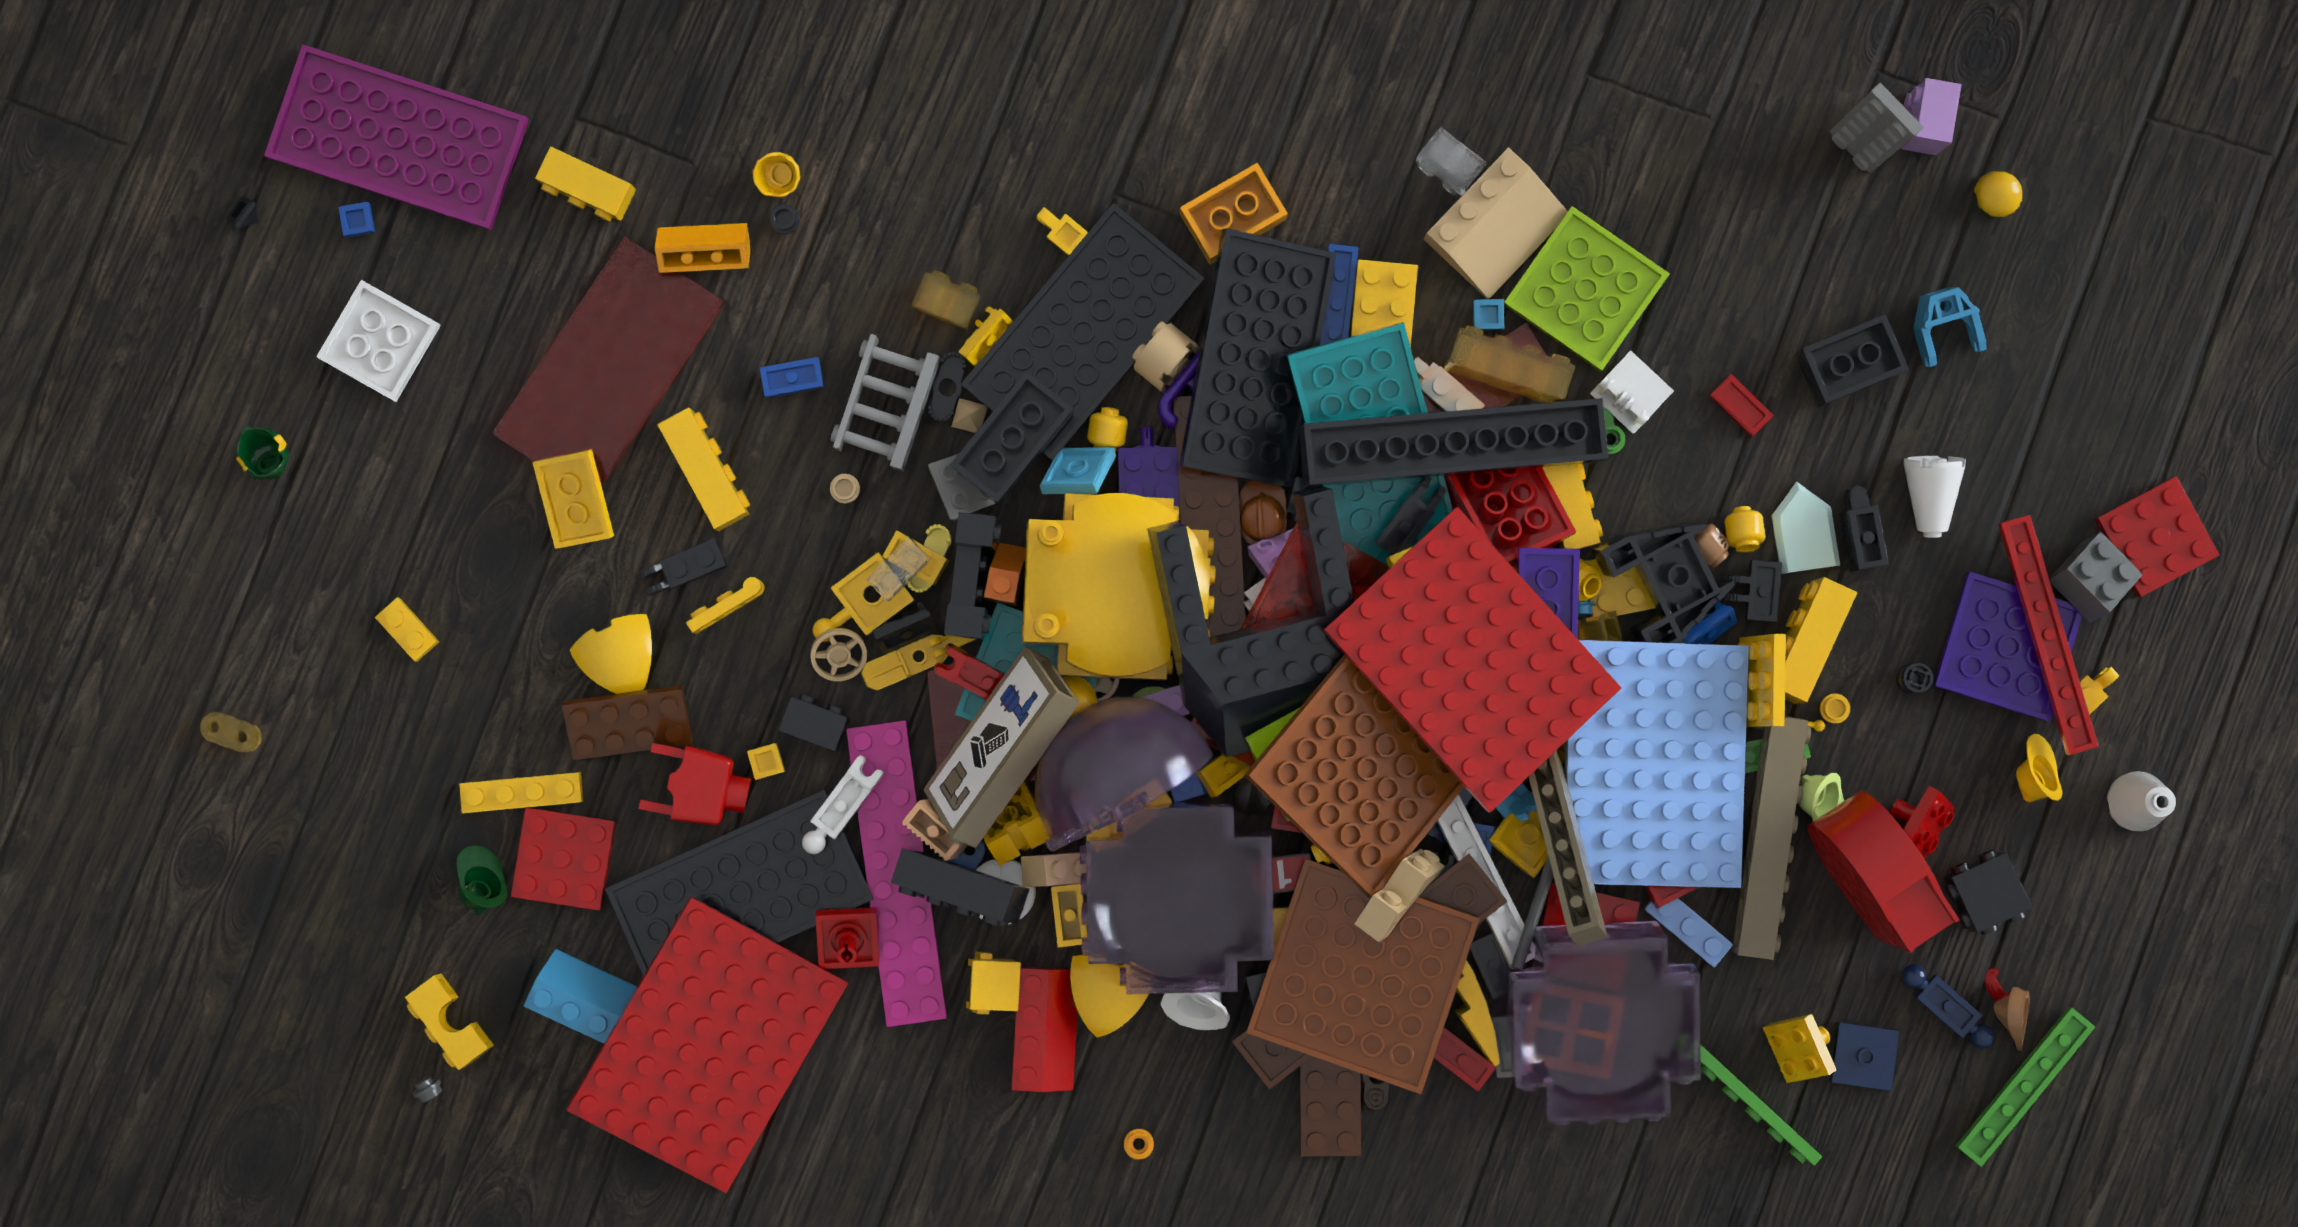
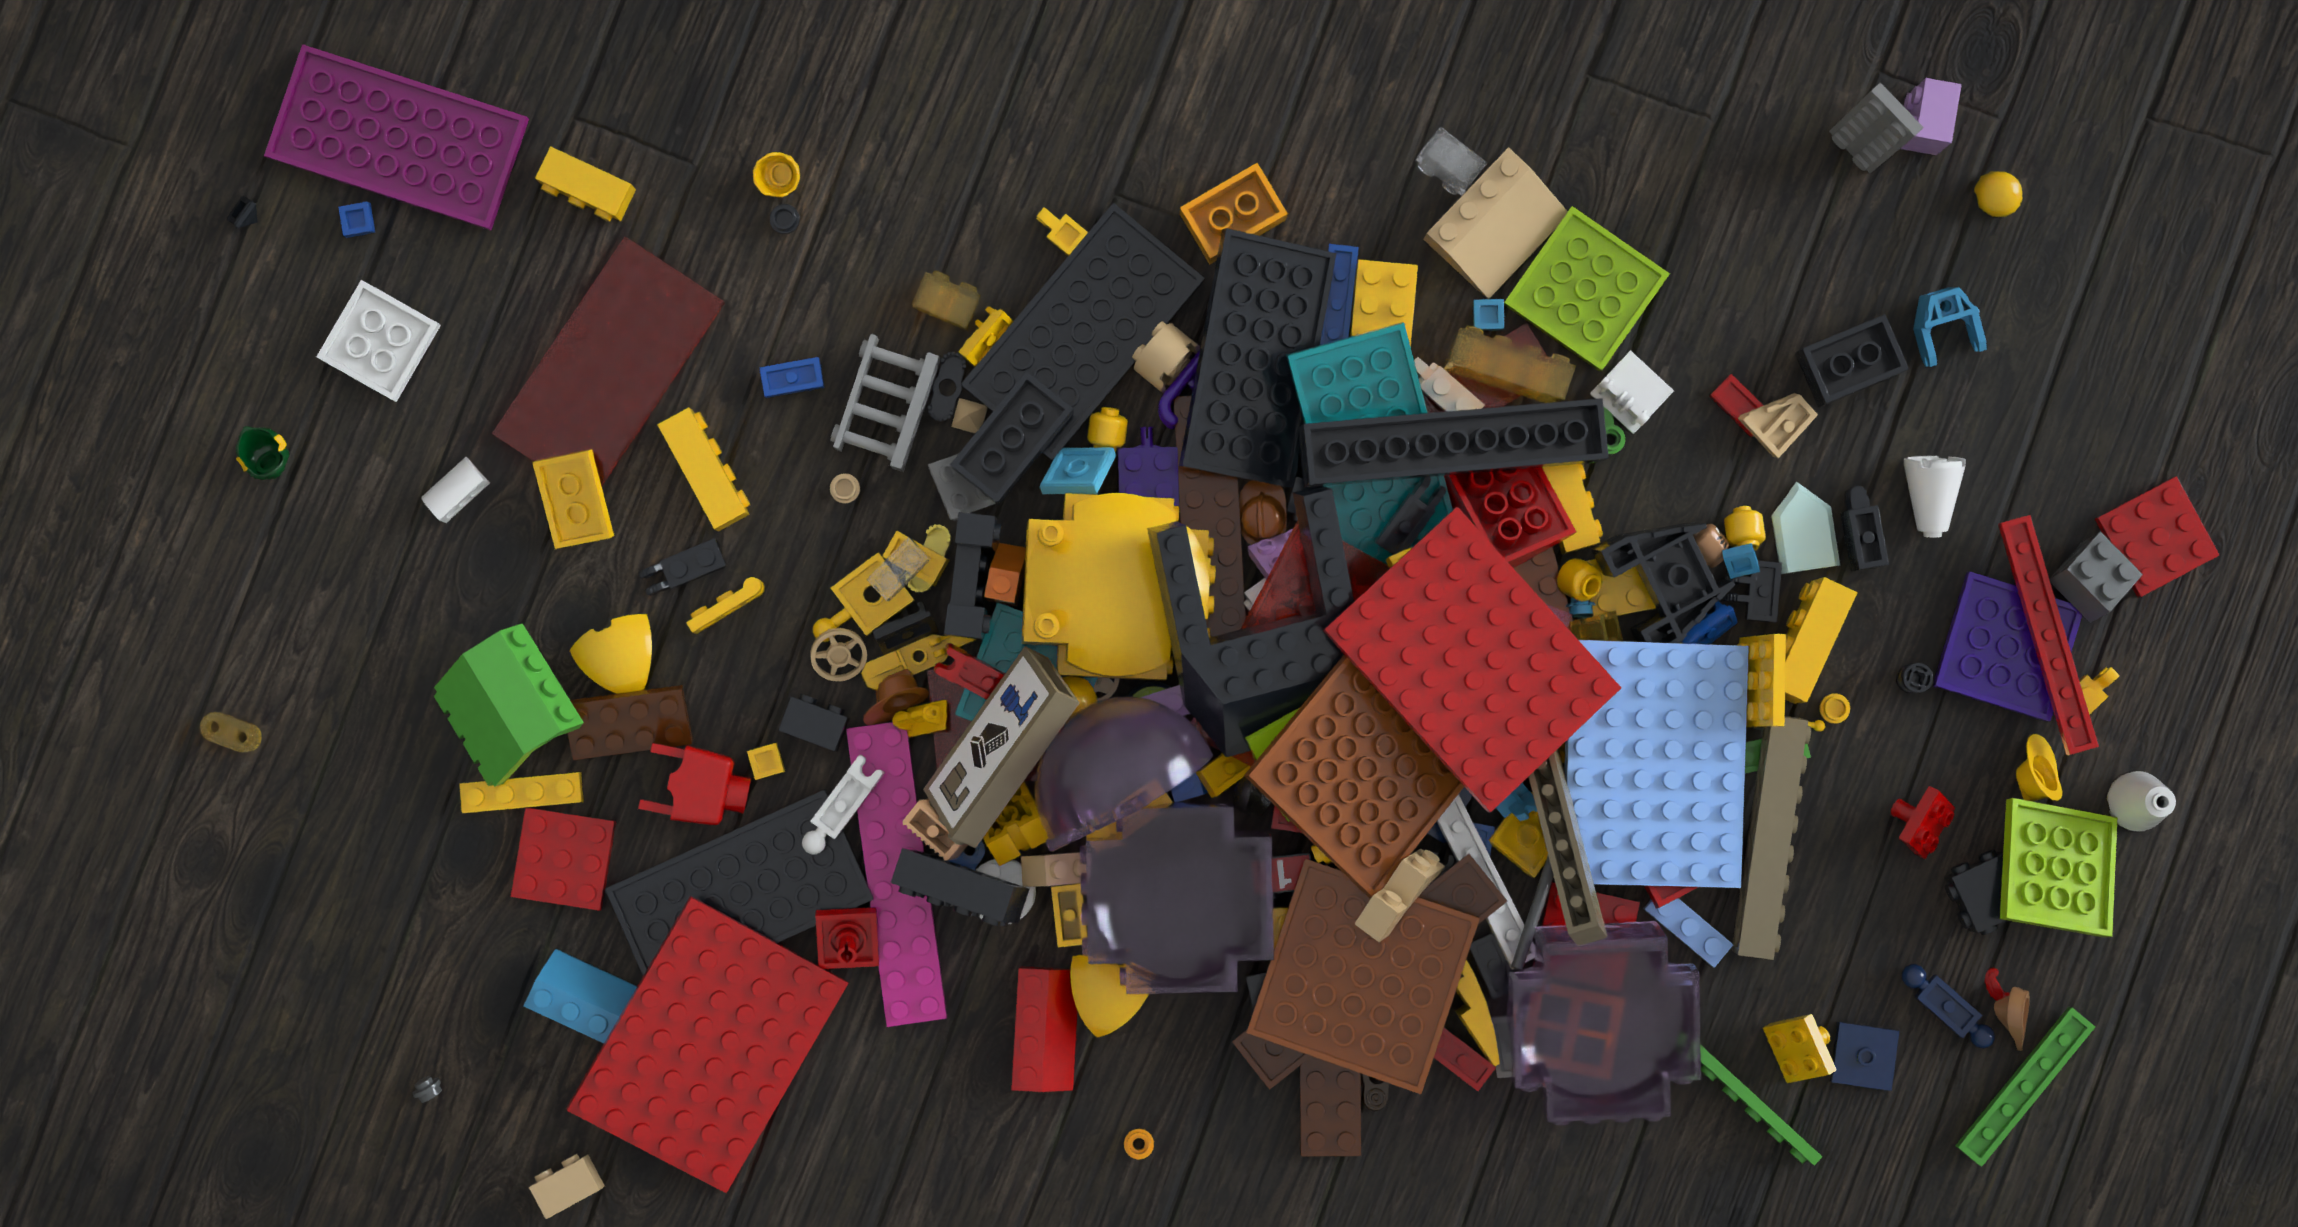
yellow plate [375,597,439,662] -> none
yellow arch [405,974,494,1070] -> none
dark green piece [456,845,507,915] -> none
light orange brick [655,223,751,273] -> none
yellow plate [966,951,1021,1014] -> none
white hat [1160,976,1230,1030] -> none
dark purple plate [1517,548,1580,639] -> none
yellowish green piece [1799,773,1844,822] -> none
red brick [1808,791,1959,953] -> none
none -> white brick [421,457,490,523]
none -> bright green hinge [434,623,584,787]
none -> tan brick [529,1154,605,1219]
none -> dark orange piece [863,669,929,725]
none -> yellow hinge [892,700,947,738]
none -> dark azure plate [1722,543,1760,579]
none -> tan wing [1737,393,1818,458]
none -> lime plate [2000,798,2118,938]

